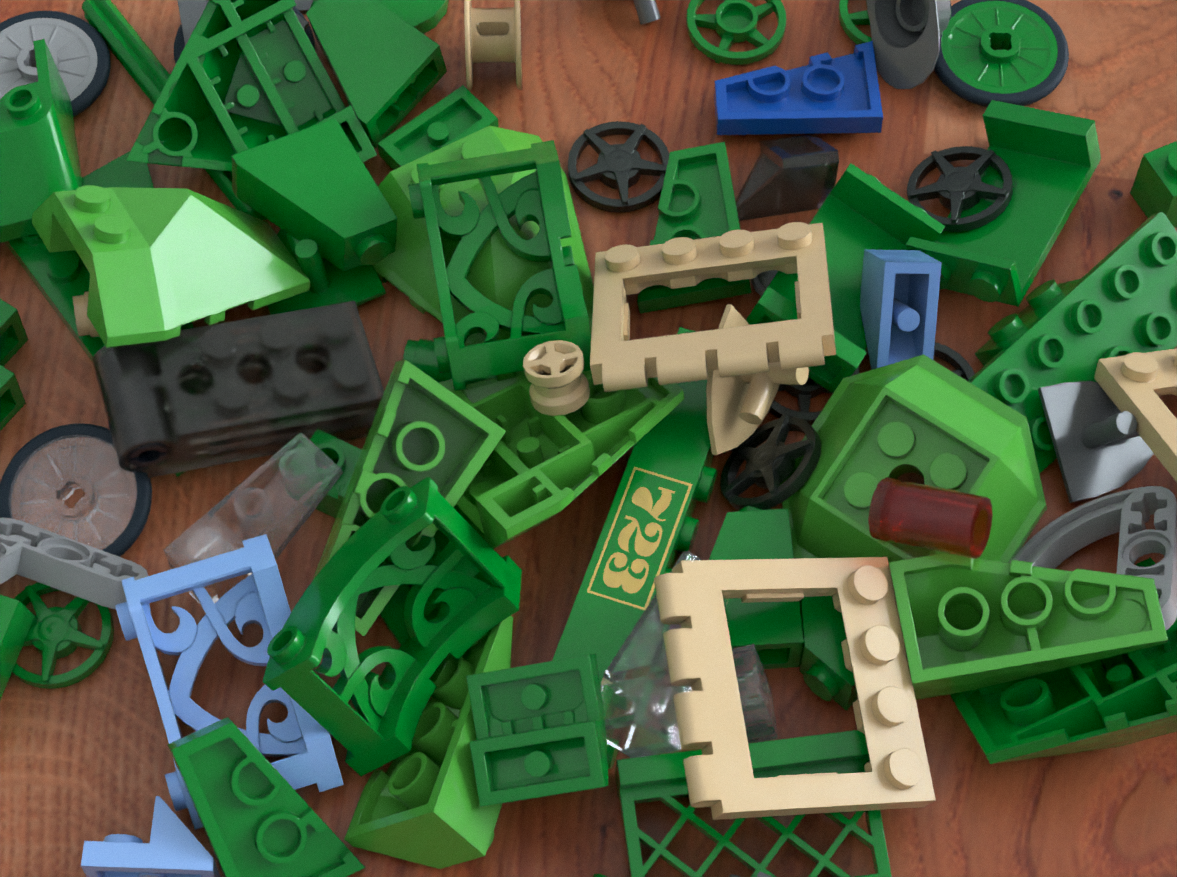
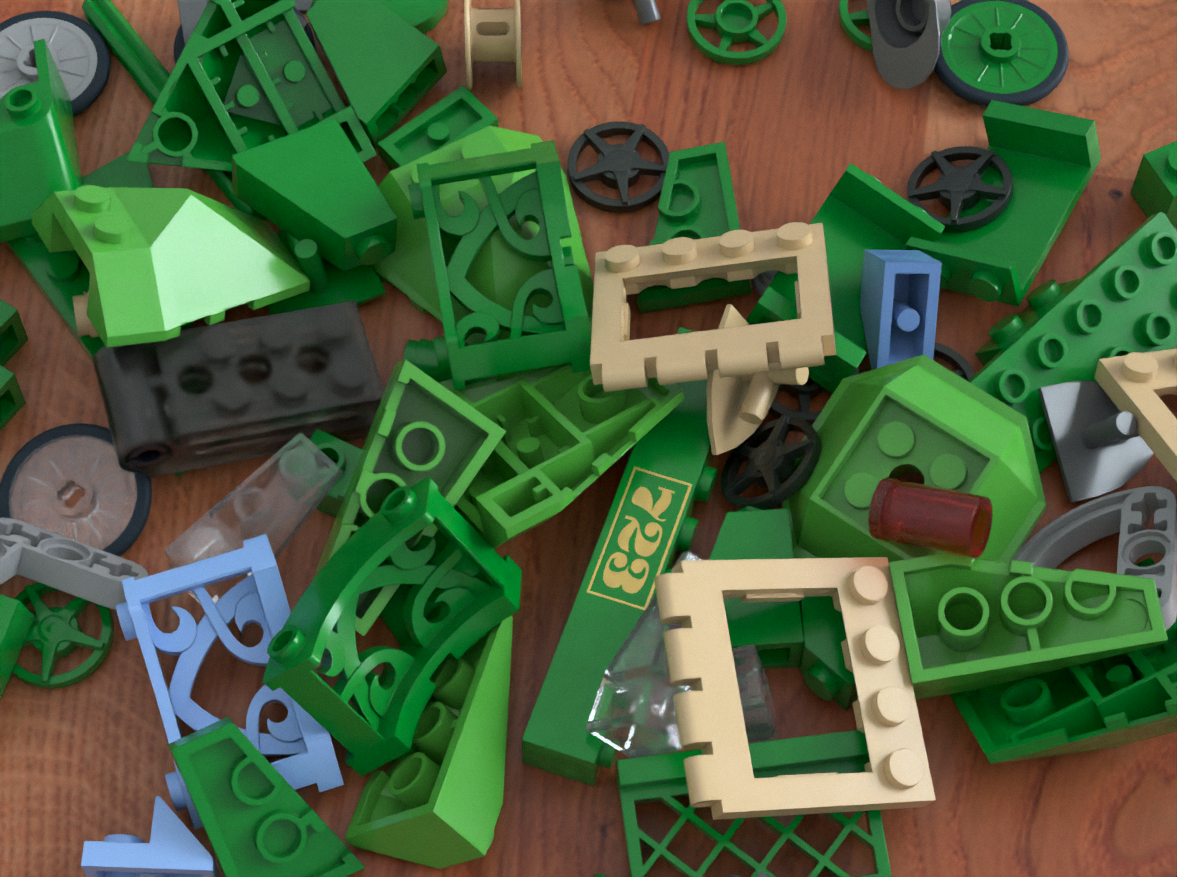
green slope [466,653,608,807] -> none
tan wheel [523,340,590,416] -> none
blue wing [714,41,883,135] -> none
clear smoke slope [735,134,839,221] -> none

